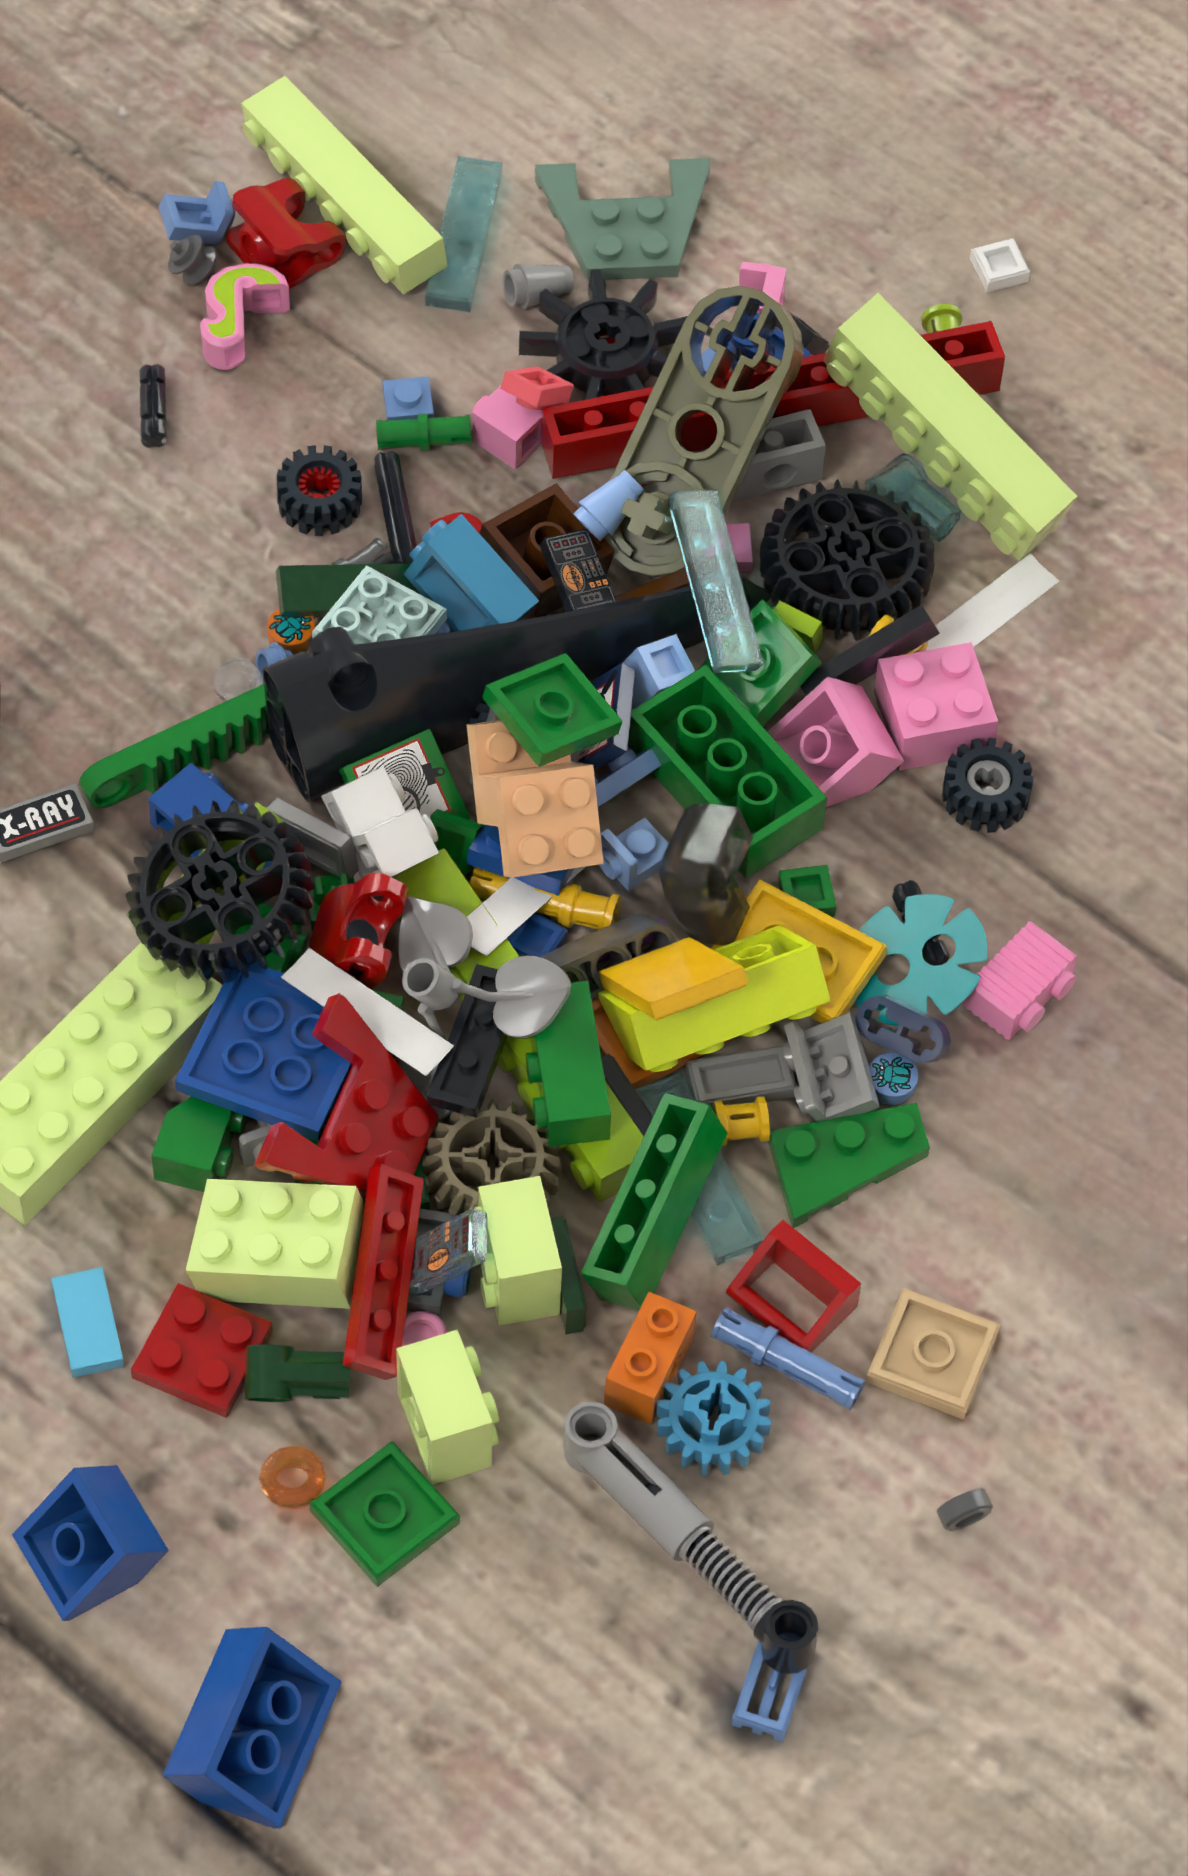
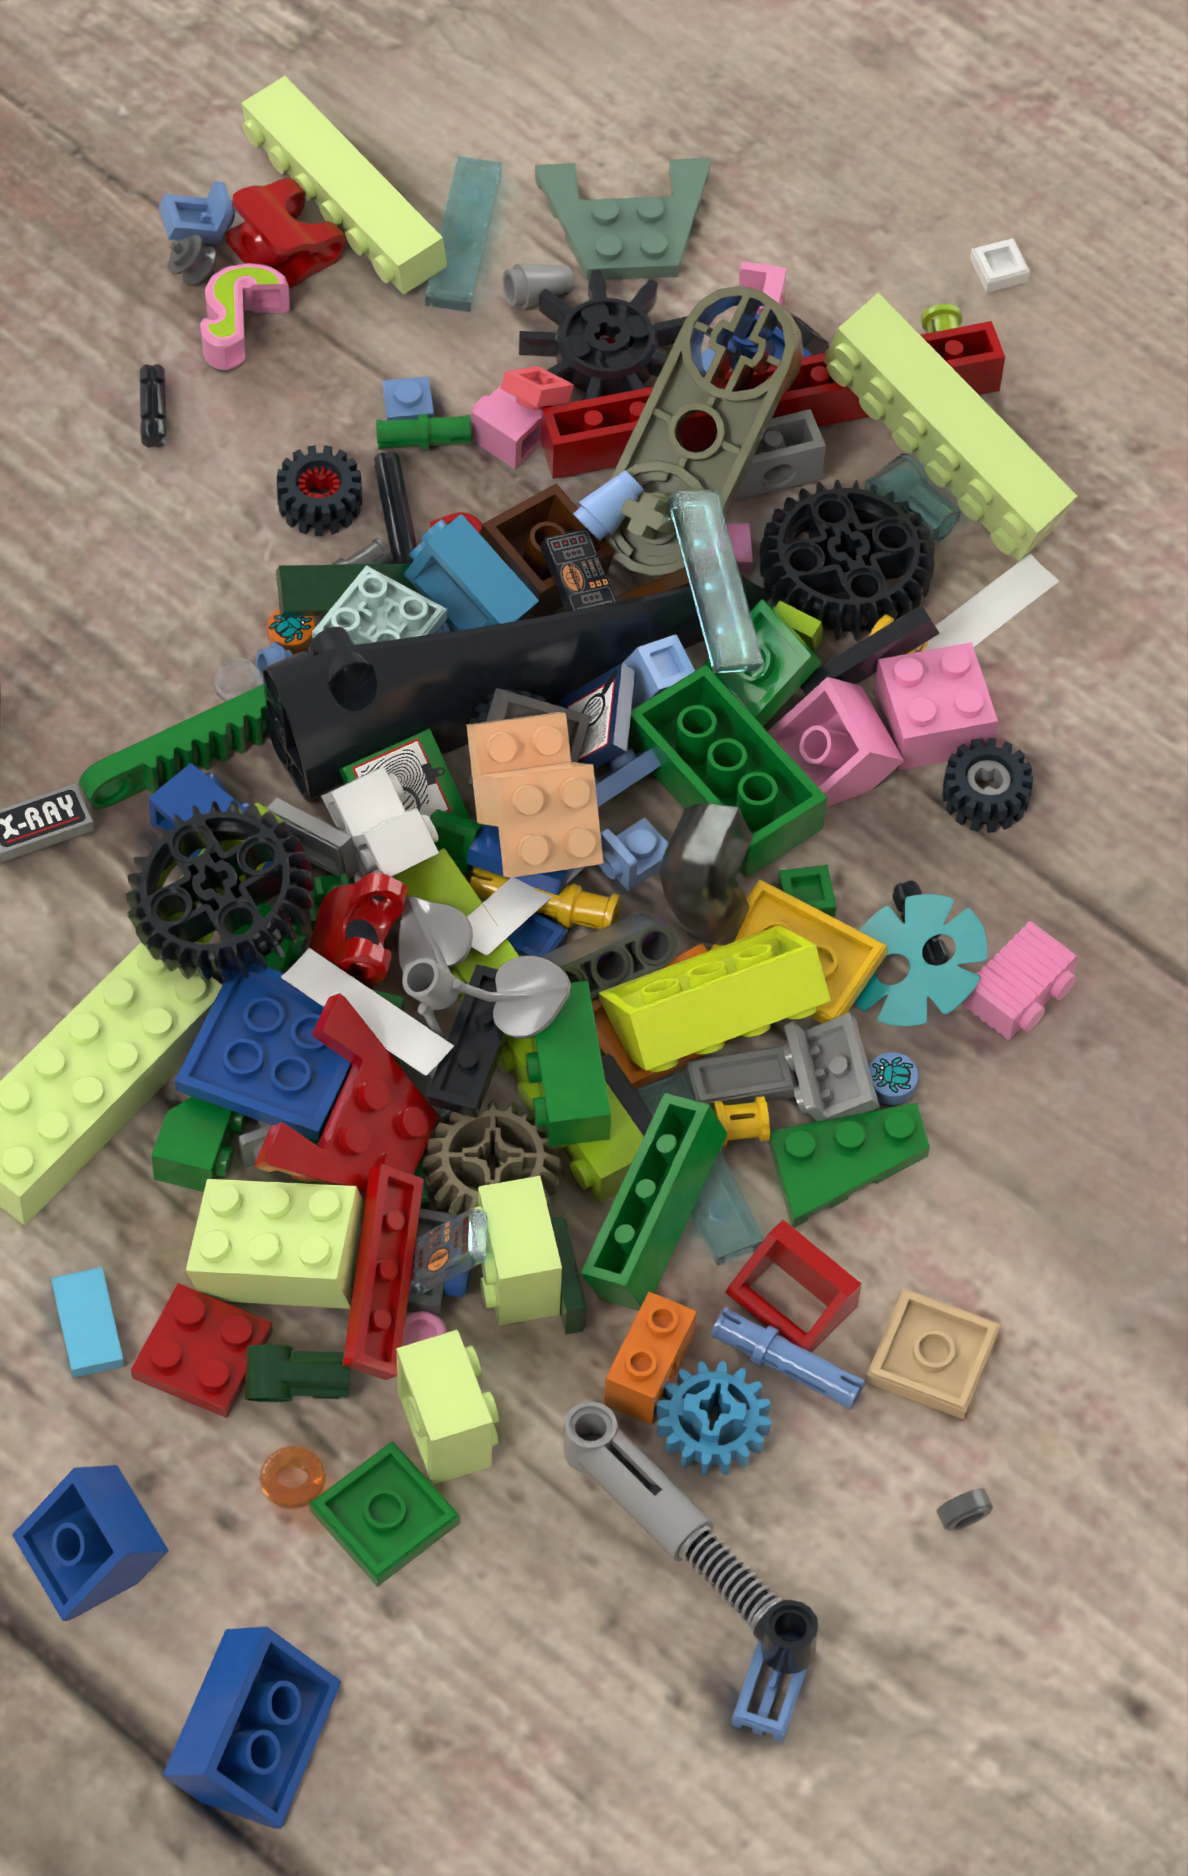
green plate [483,653,623,767] -> none
yellow tile [598,937,748,1020] -> none
dark blue beam [856,996,951,1063] -> none

